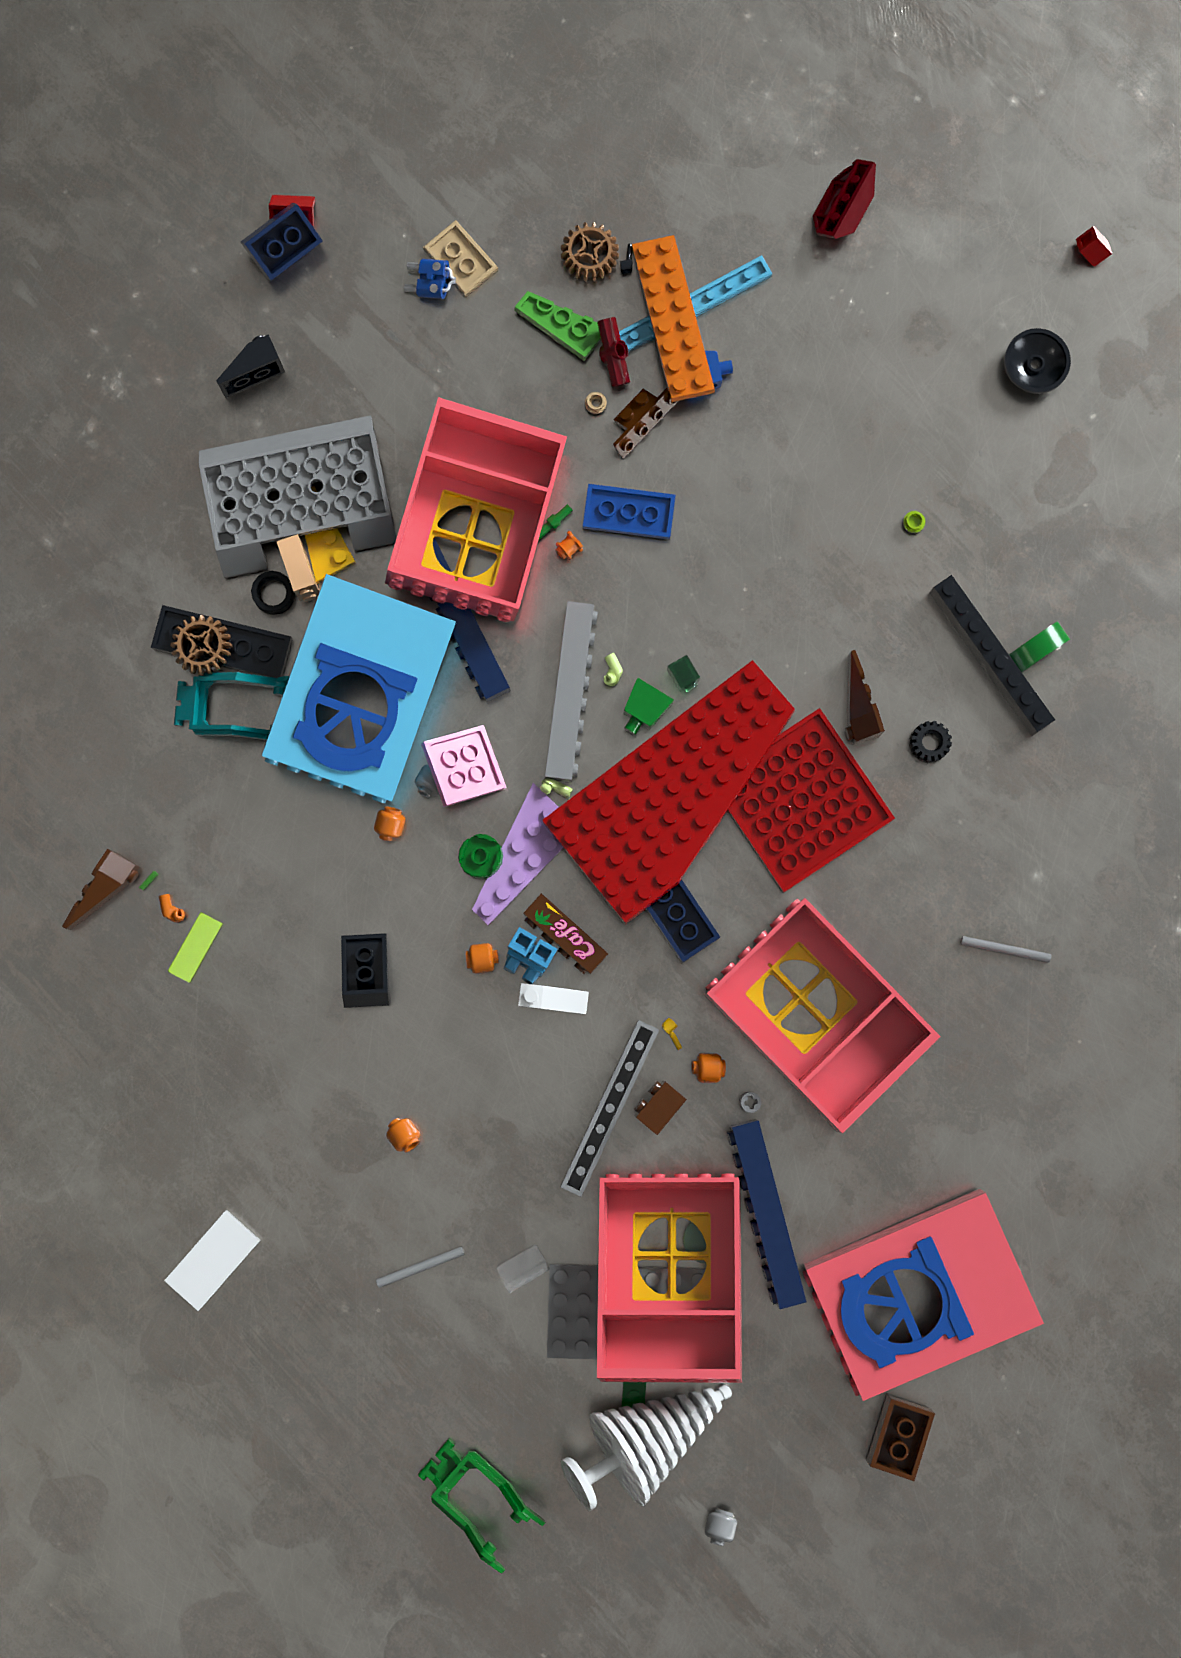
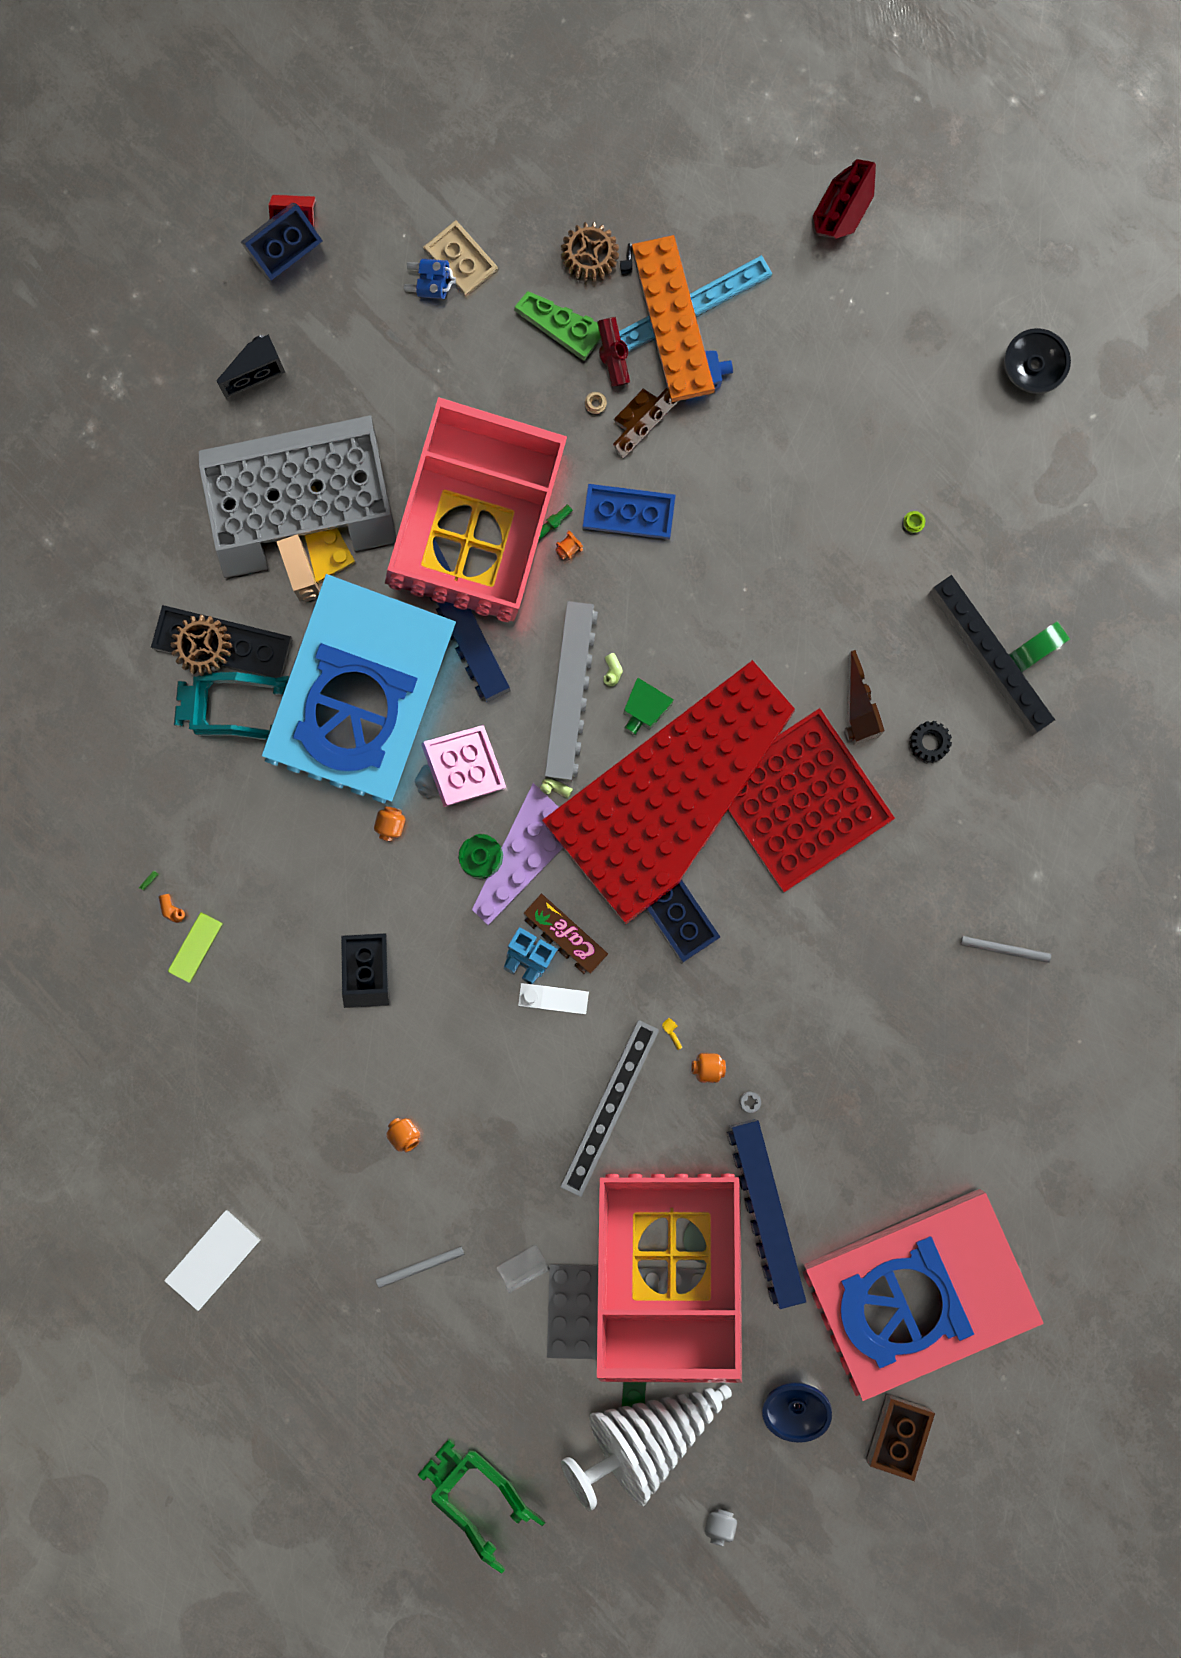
reddish brown wedge [62,849,139,930] -> none
black tyre [251,570,295,615] -> none
orange head [466,943,499,973] -> none
reddish brown brick [634,1080,687,1135] -> none
clear green brick [667,655,700,692] -> none
coral panel [704,898,941,1133] -> none
red panel [1076,226,1112,266] -> none
none -> dark blue dish [762,1383,832,1443]

